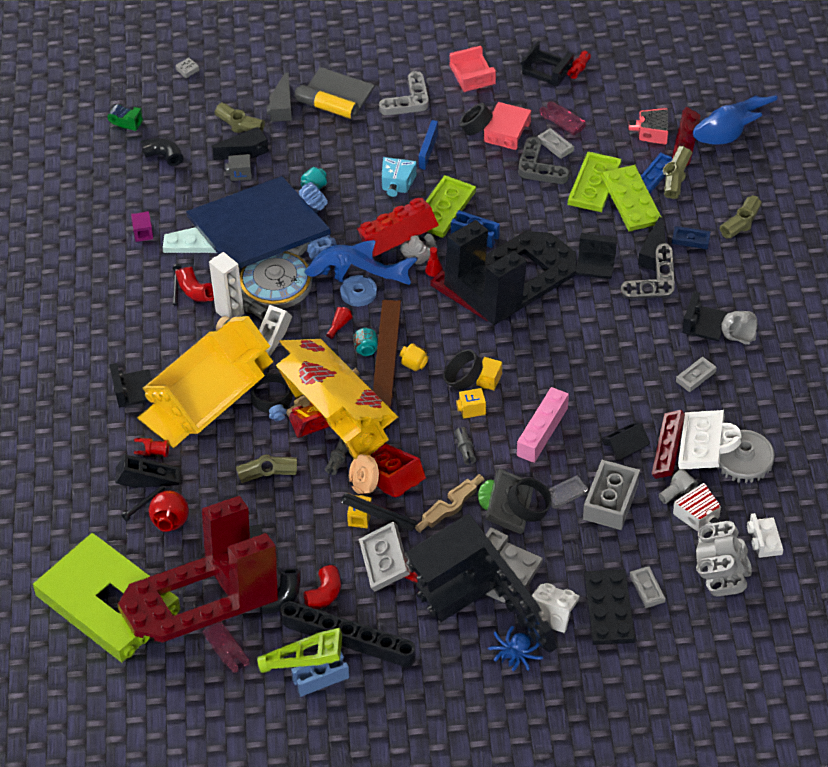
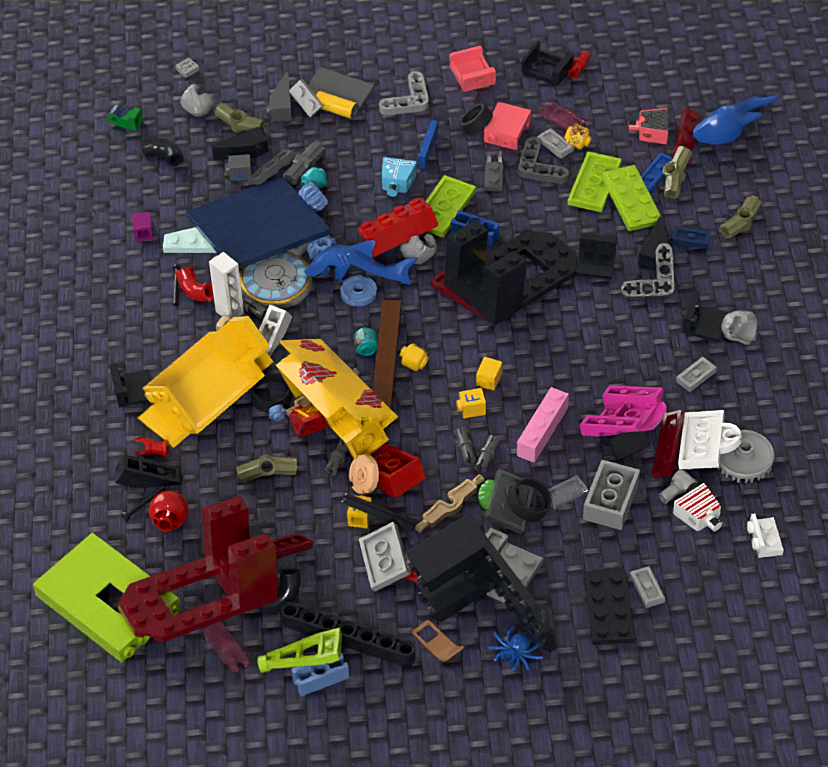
red cylinder [303,565,341,610] -> none
red cone [326,307,353,339] -> none
red cone [425,247,443,277] -> none
black tyre [443,349,483,390] -> none
white bracket [532,583,579,633] -> none
light grey piece [696,521,752,596] -> none
none -> light grey hair [180,84,214,117]
none -> dark grey plate [247,150,296,185]
none -> dark red plate [272,533,314,559]
none -> dark grey piece [283,141,325,186]
none -> light grey plate [289,79,324,117]
none -> medium nougat piece [412,620,464,662]
none -> dark grey pin [474,435,500,473]
none -> dark grey hinge [484,151,503,191]
none -> yellow head [564,124,592,150]
none -> dark pink slope [580,385,667,436]

